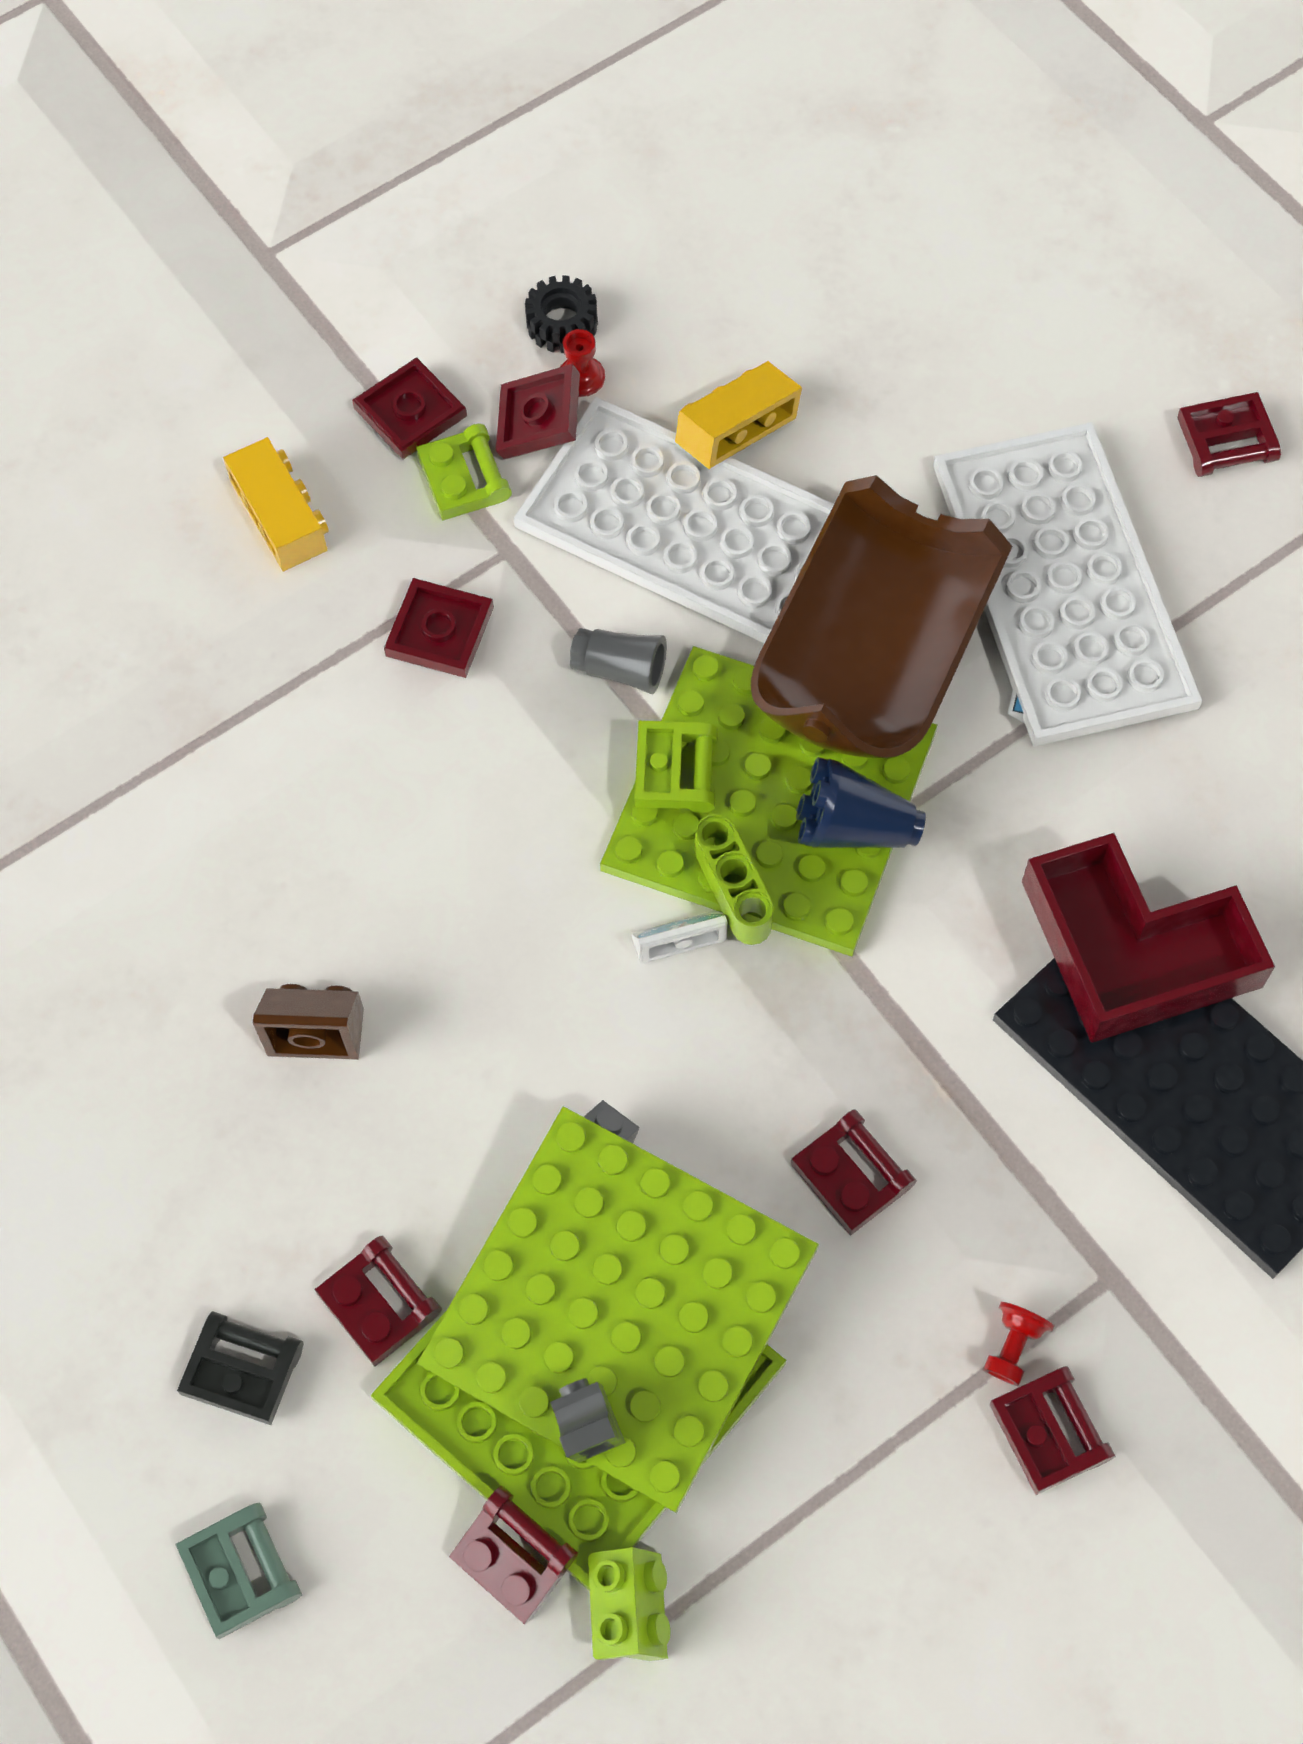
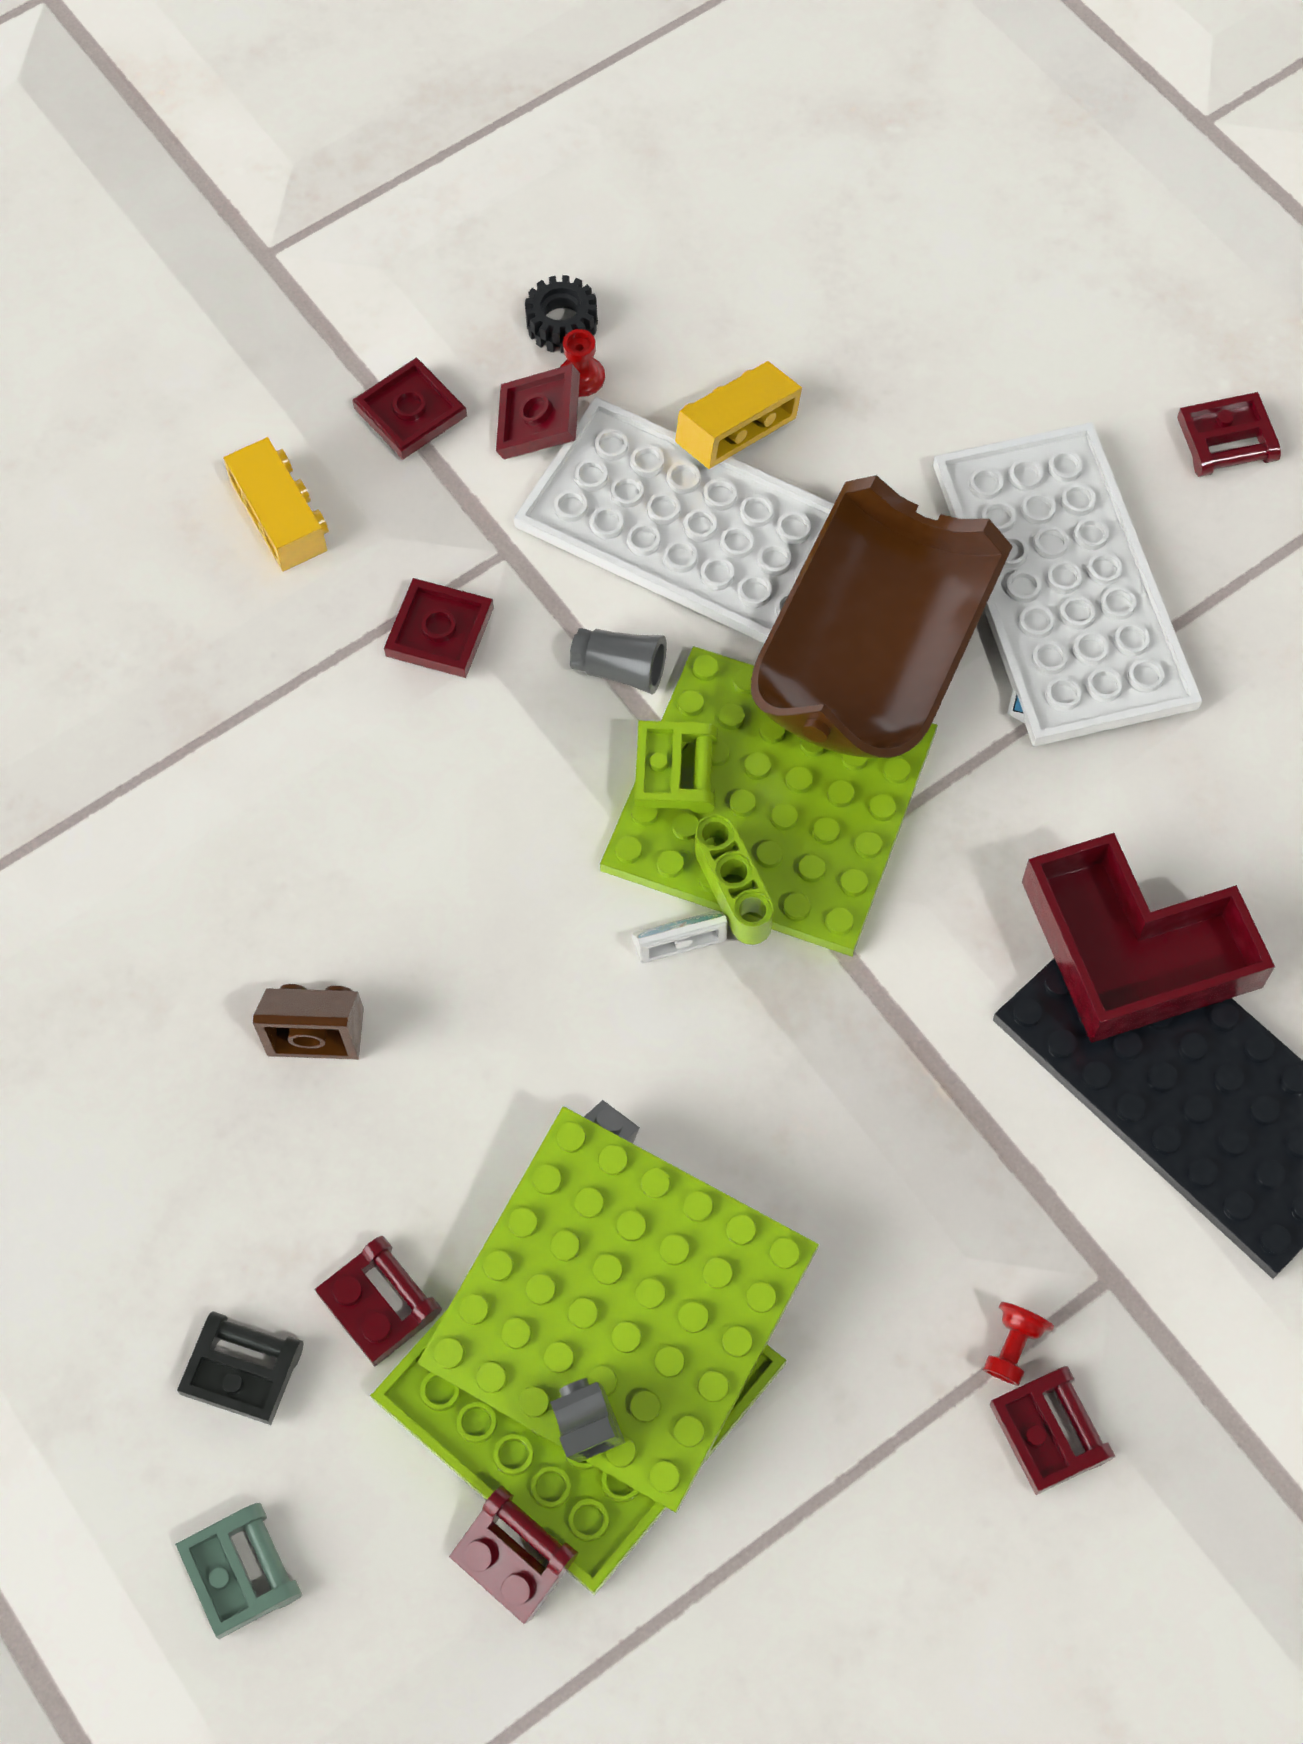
lime plate [416,423,512,521] -> none
lime bracket [588,1547,671,1661] -> none
dark red plate [791,1109,917,1236] -> none
dark blue cone [796,757,926,848] -> none

